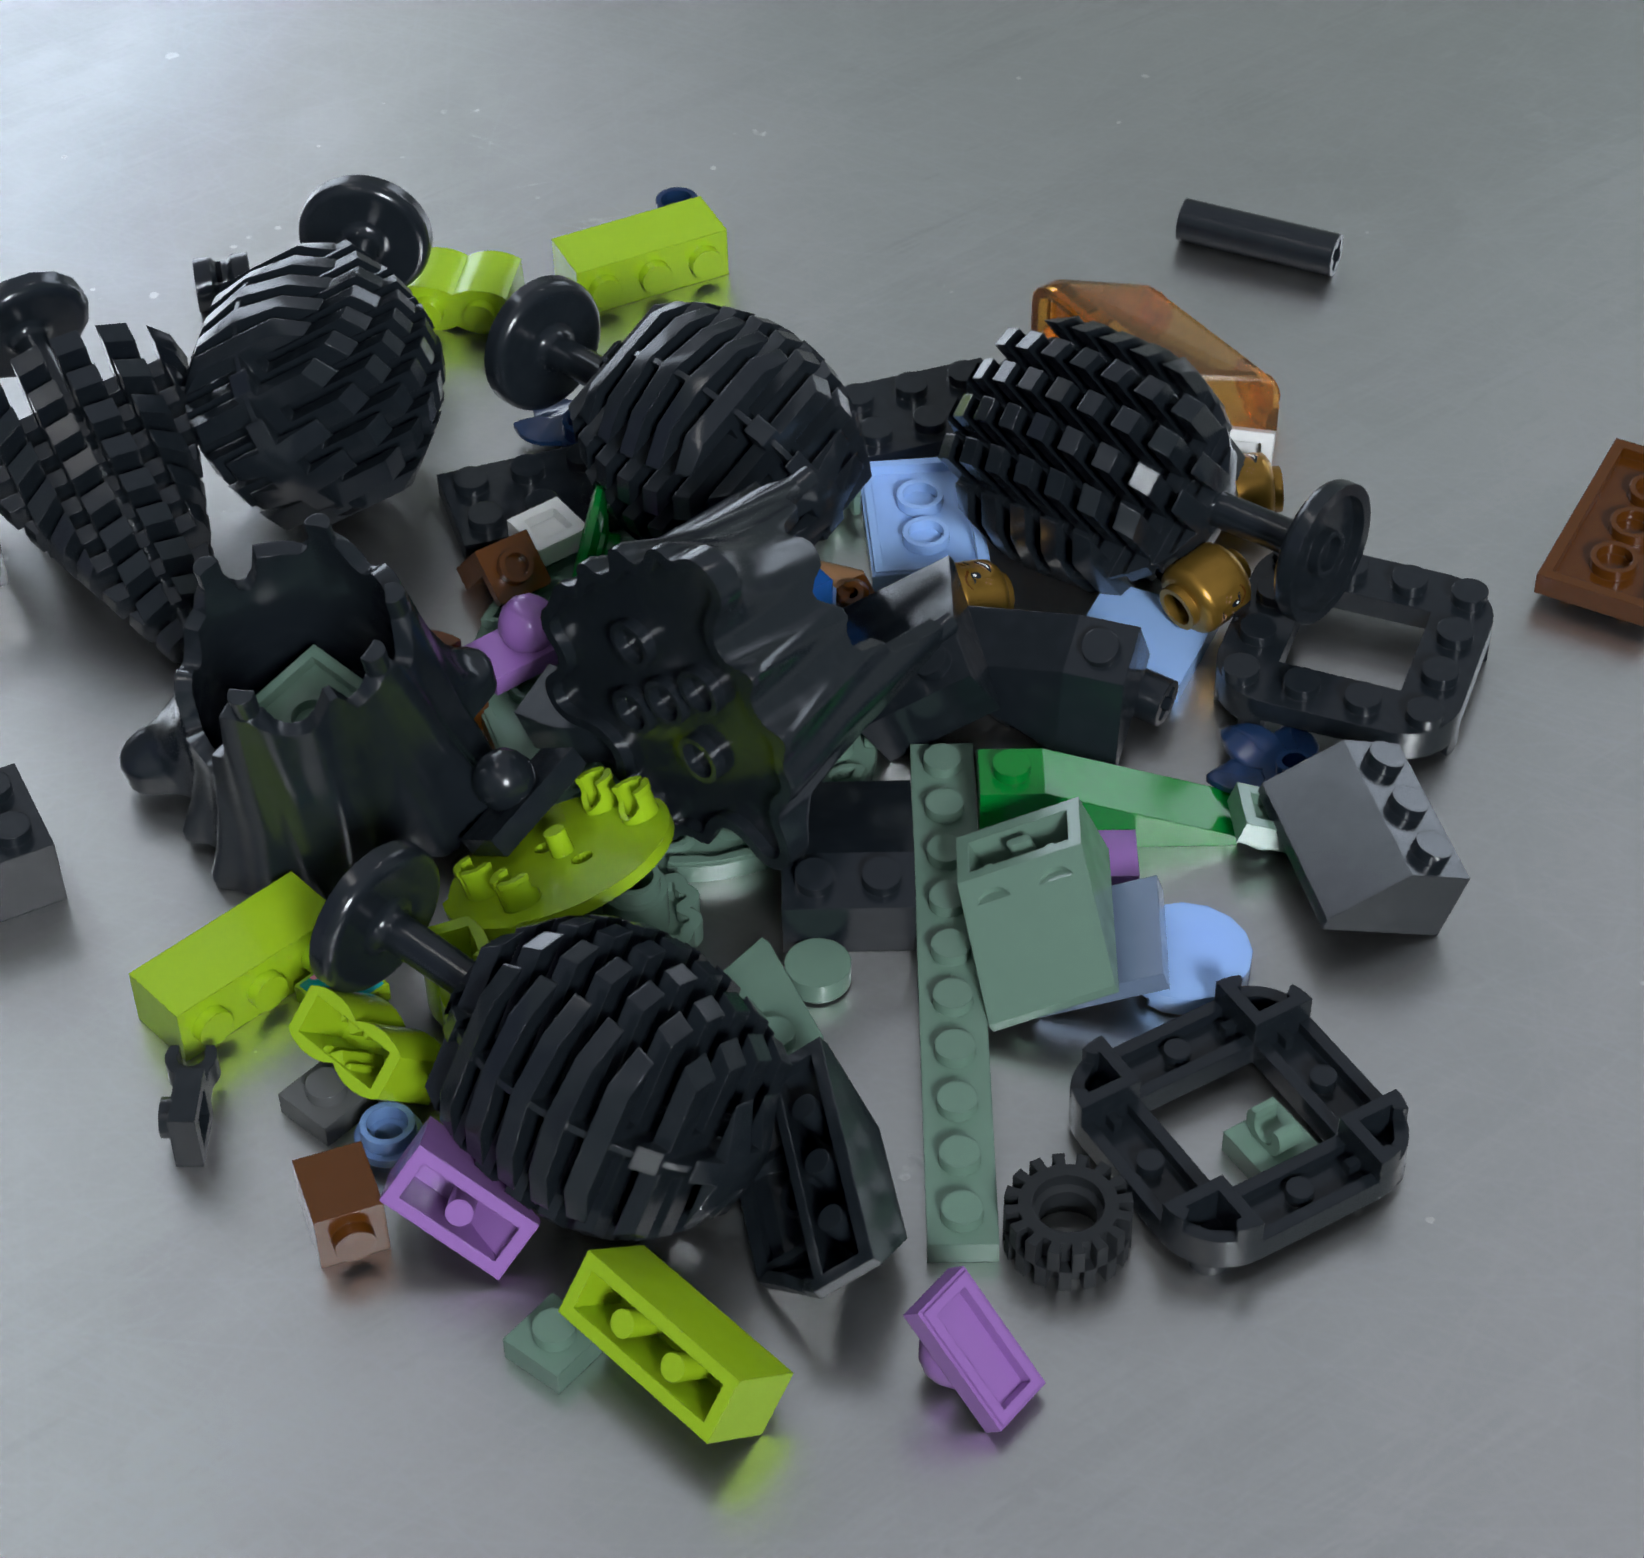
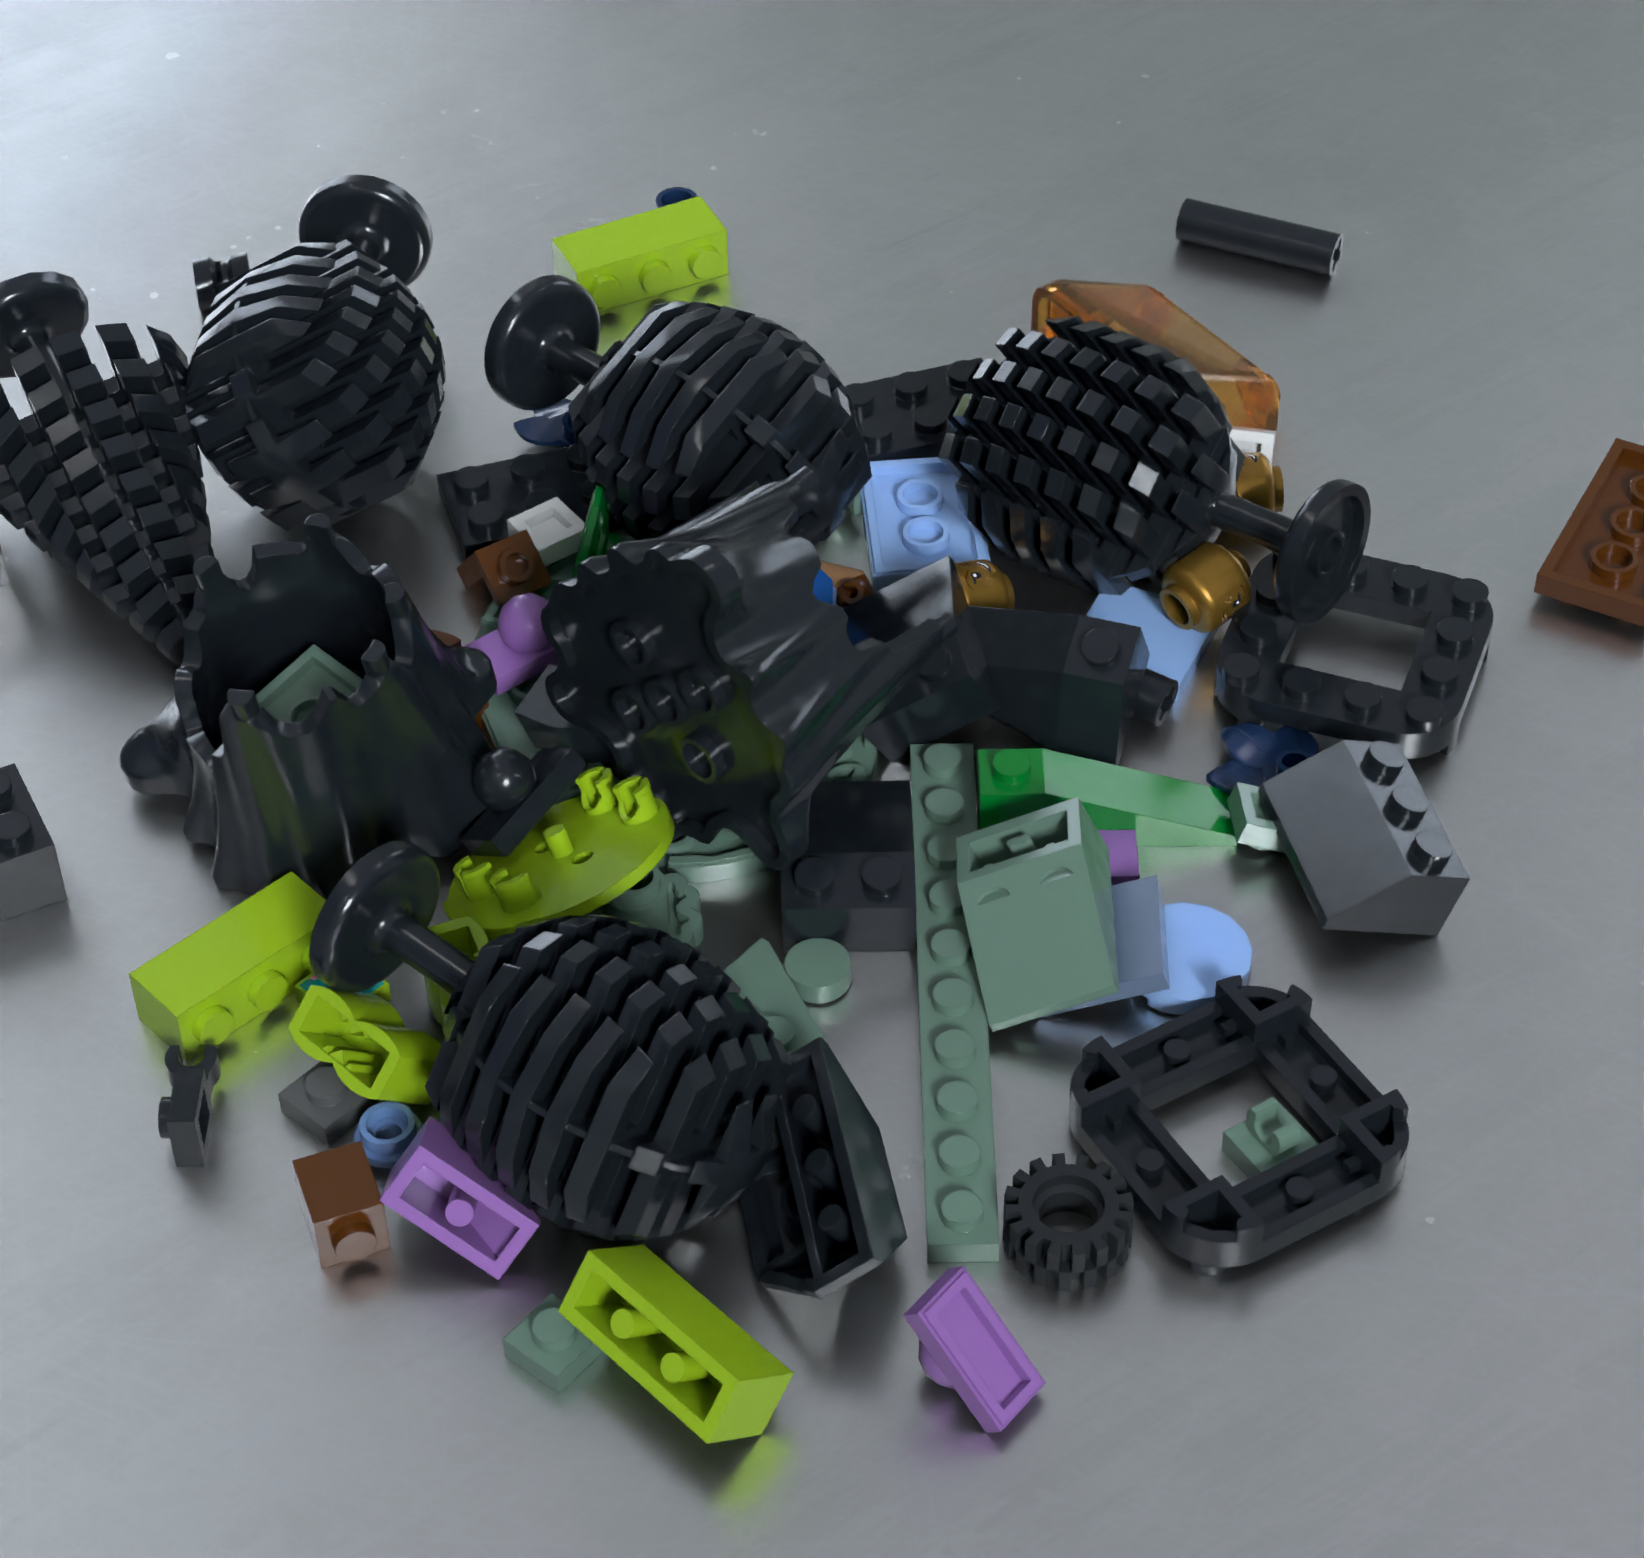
lime brick [407,247,525,334] -> none

